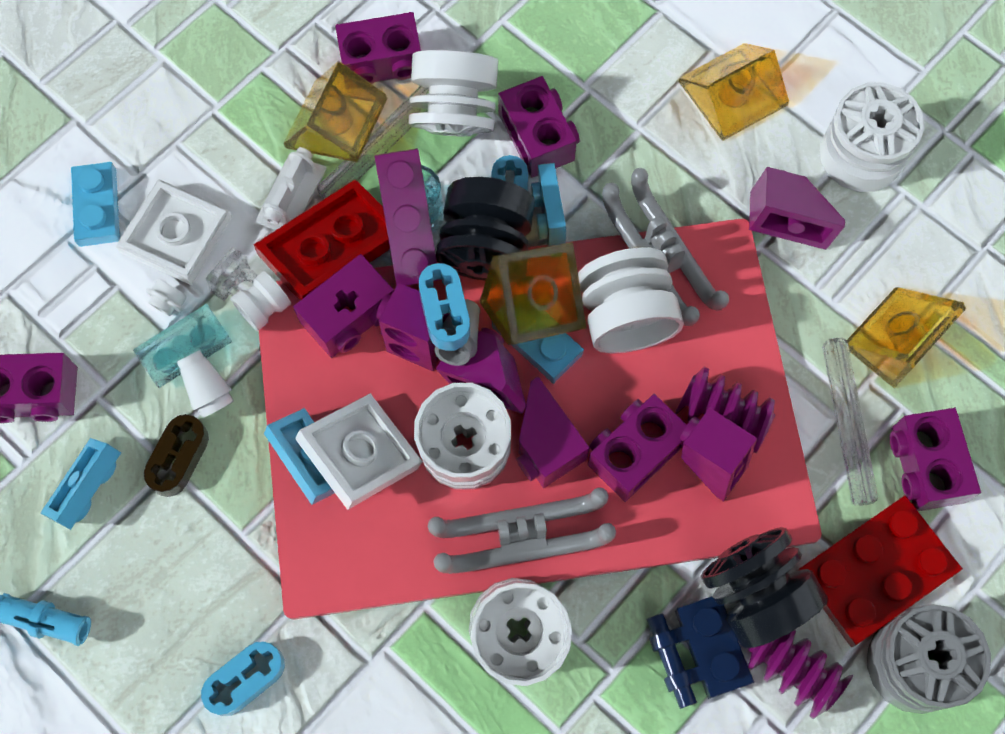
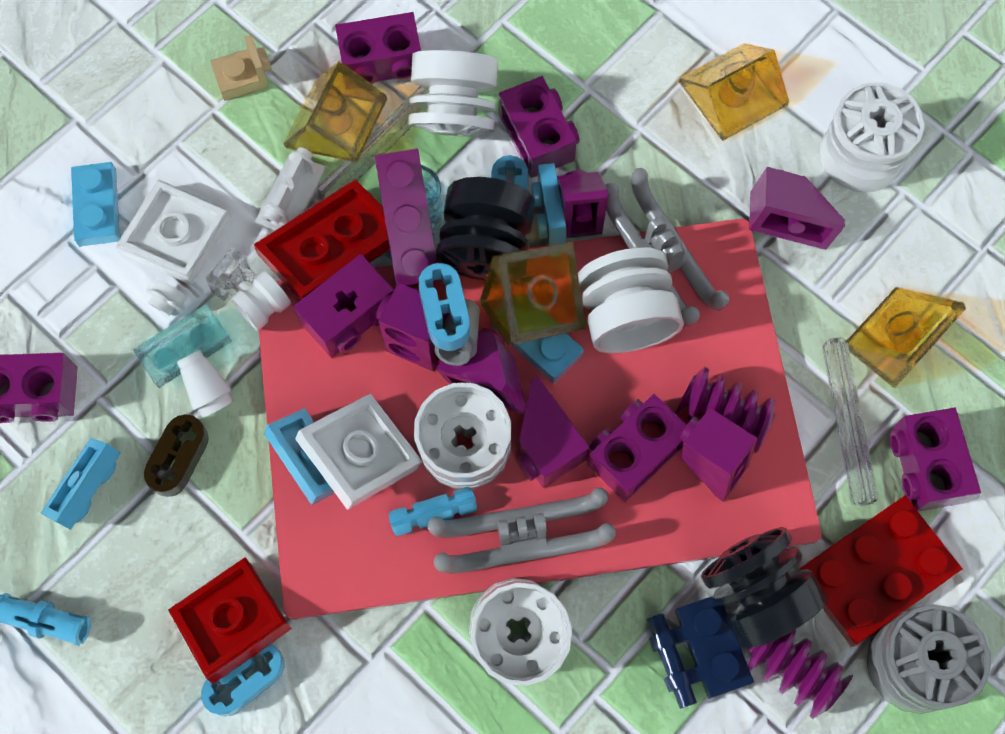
none -> red plate [168,557,292,685]
none -> tan bracket [210,35,272,101]
none -> medium azure axle [389,487,477,536]
none -> magenta slope [557,170,608,238]

